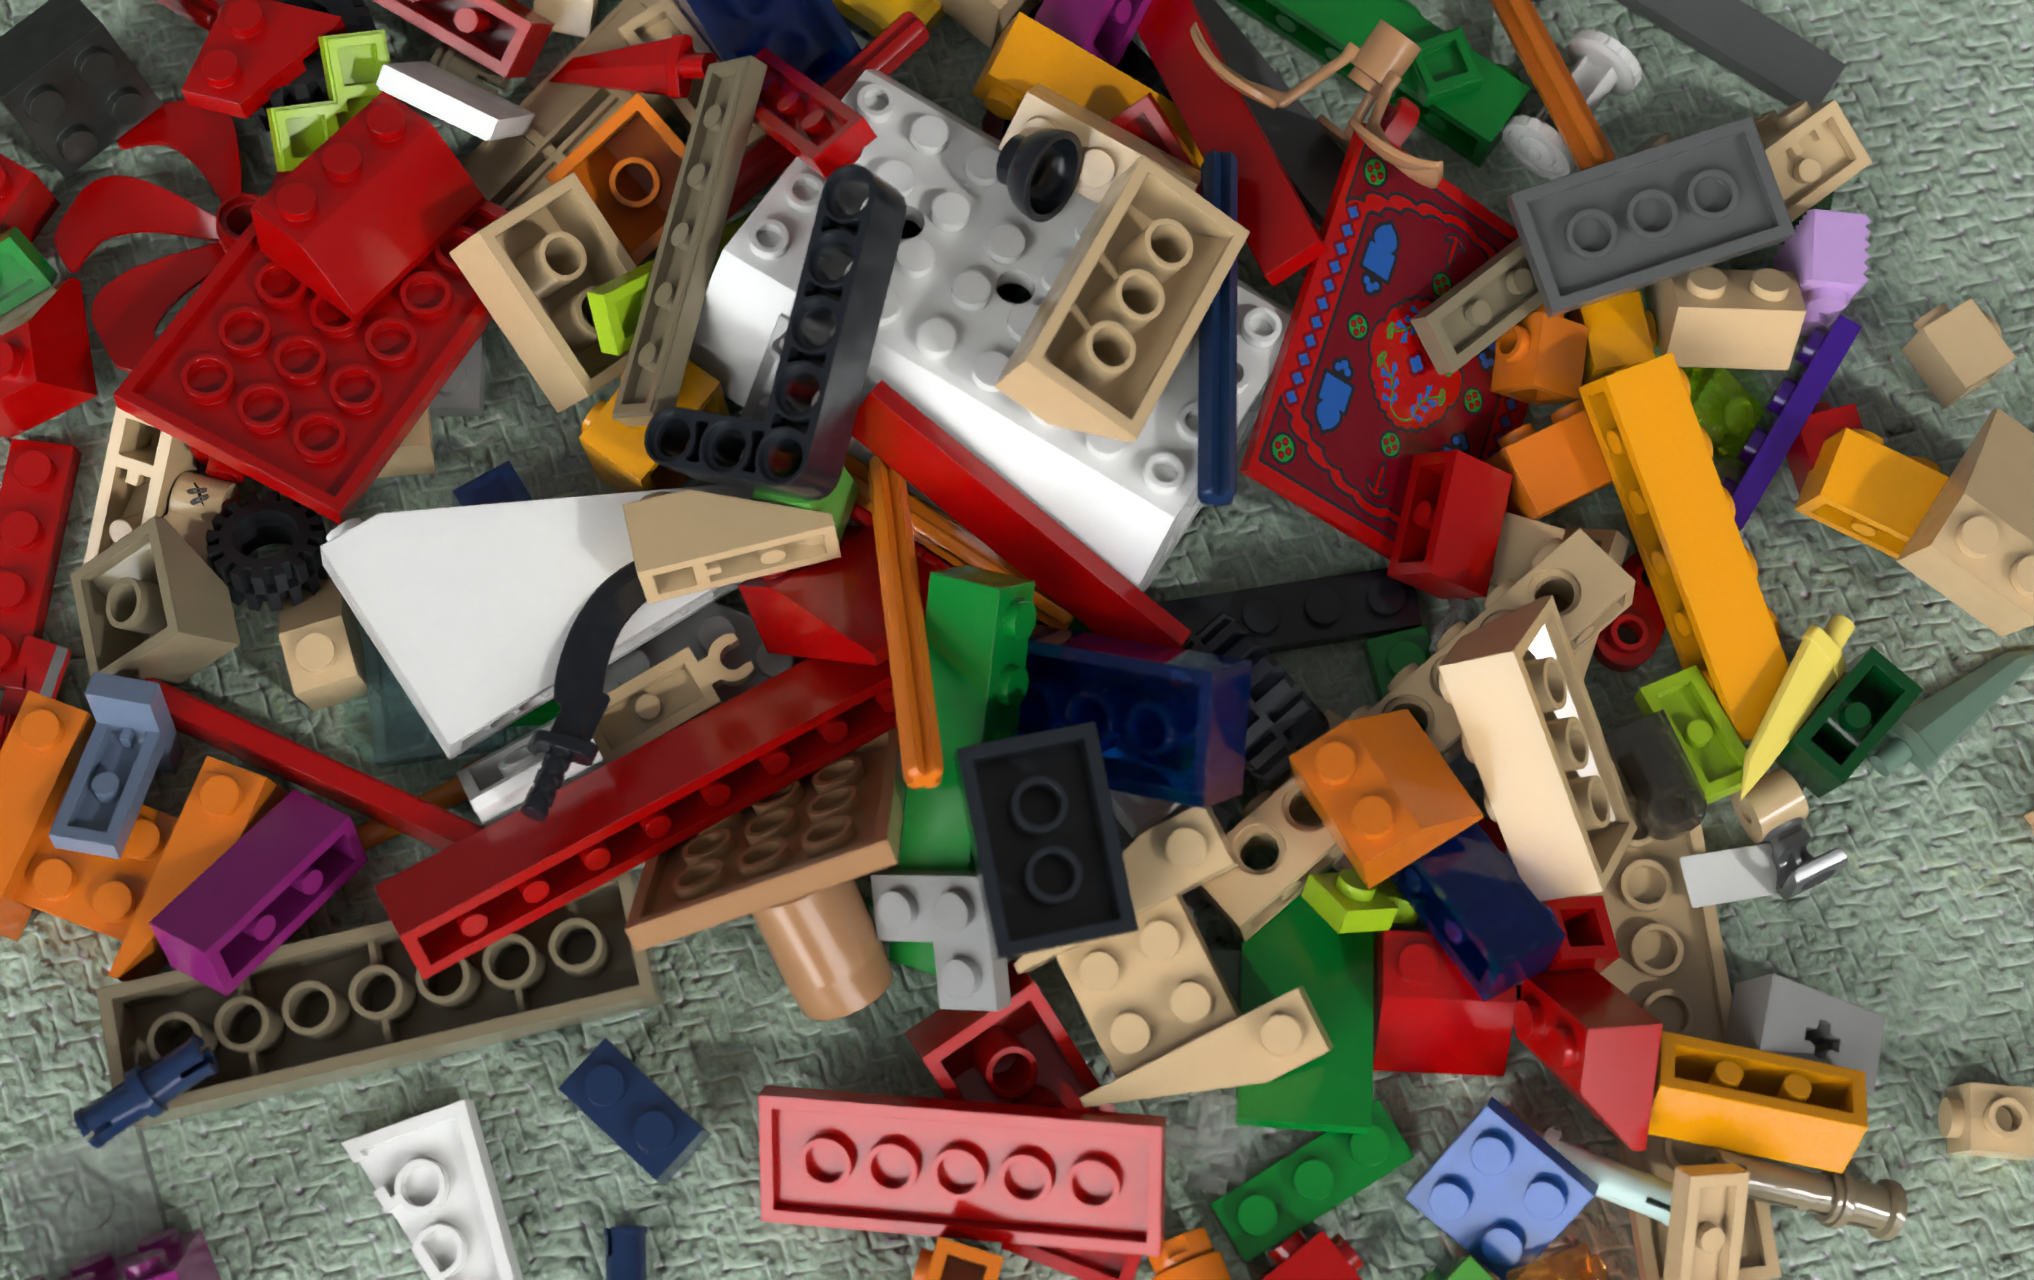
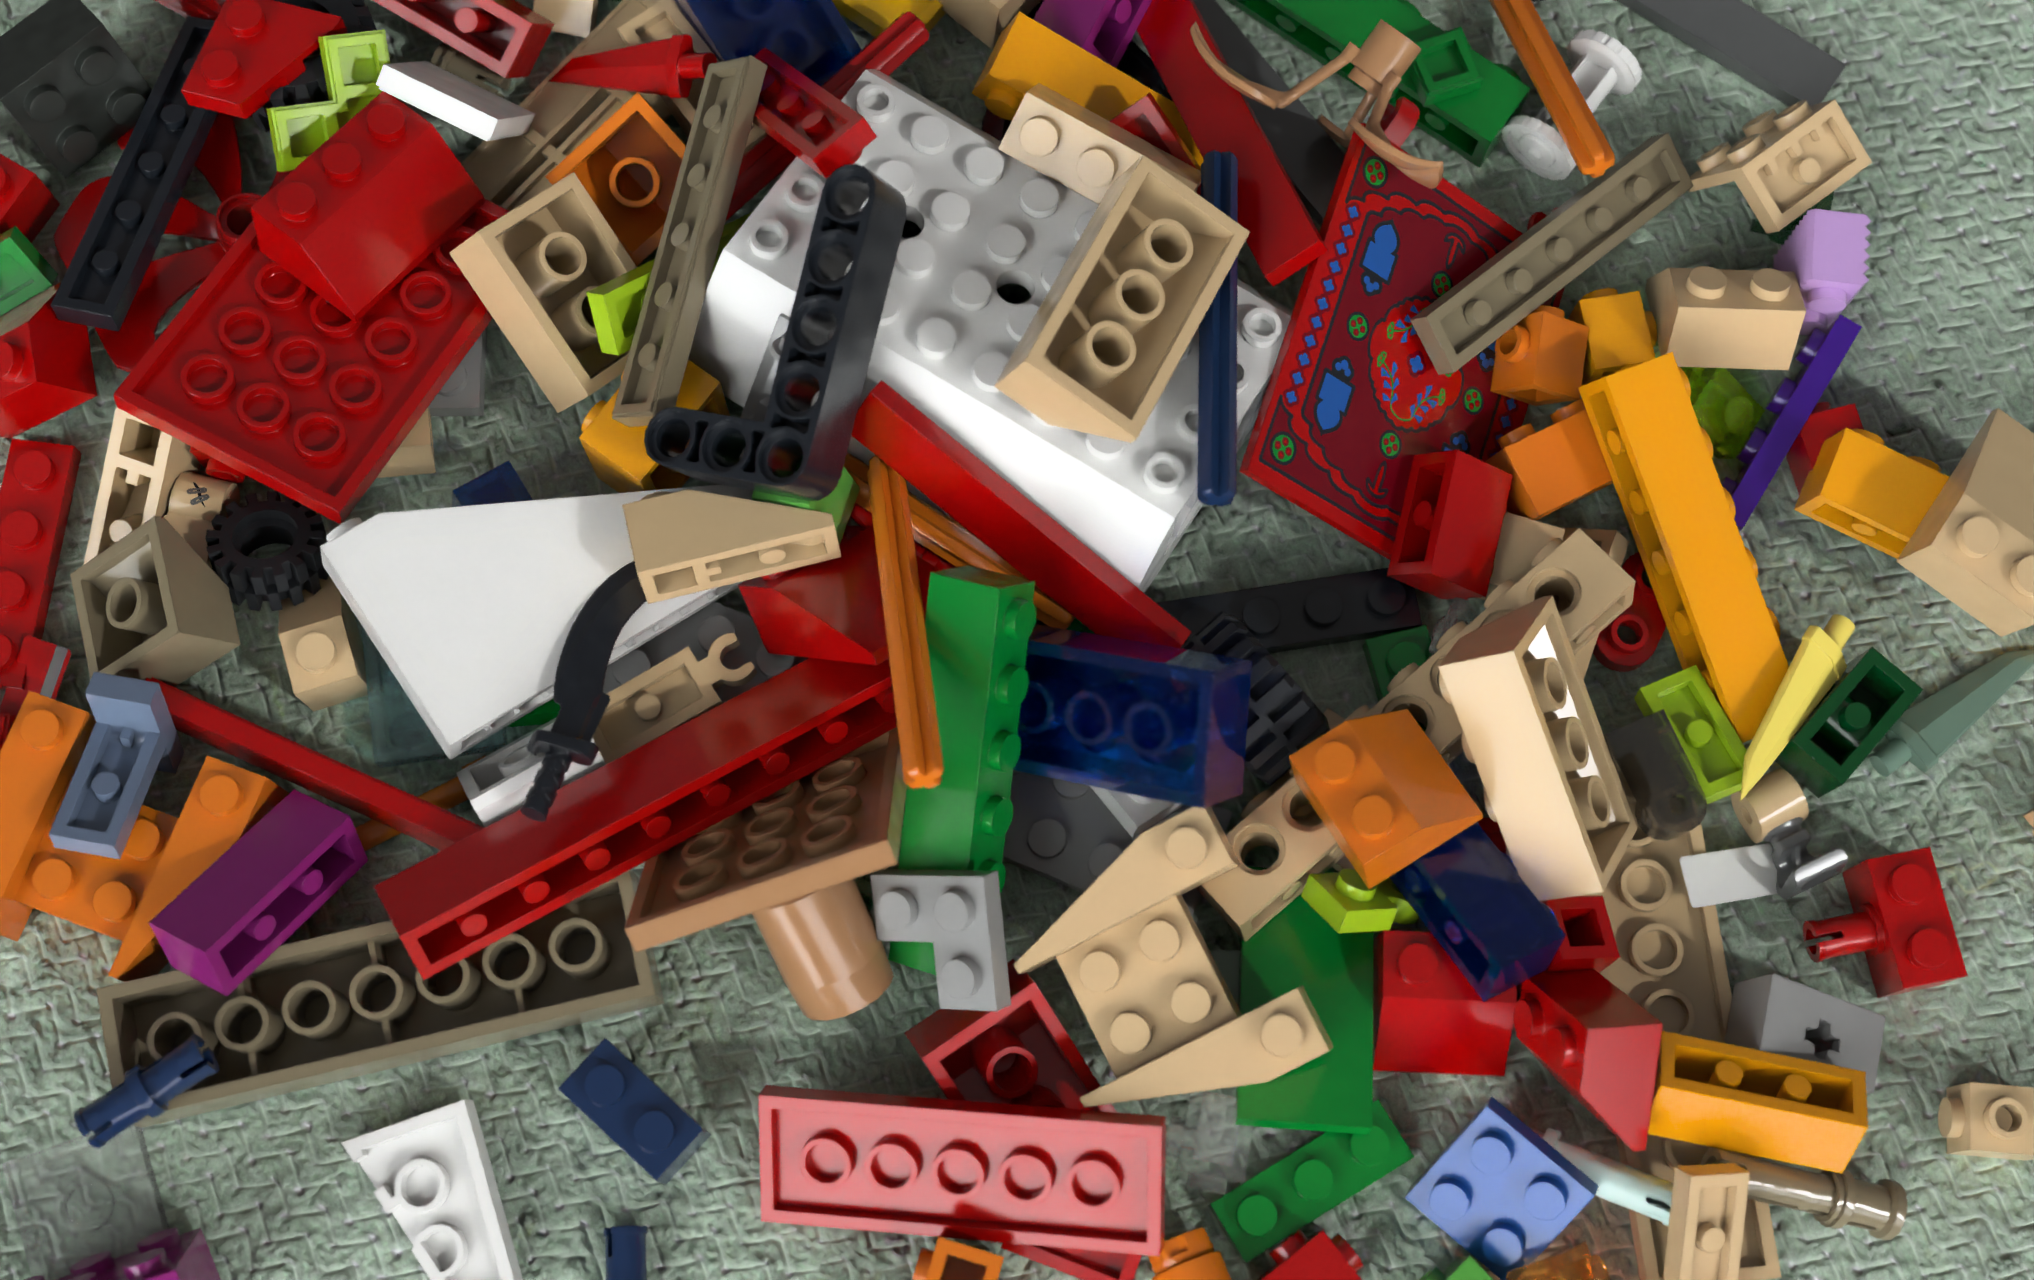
black brick [954,721,1138,961] -> none
black piece [996,128,1083,222] -> none
dark grey plate [1506,115,1795,318] -> none
tan brick [1901,298,2016,409] -> none
none -> black plate [51,16,218,332]
none -> red brick [1803,847,1968,998]

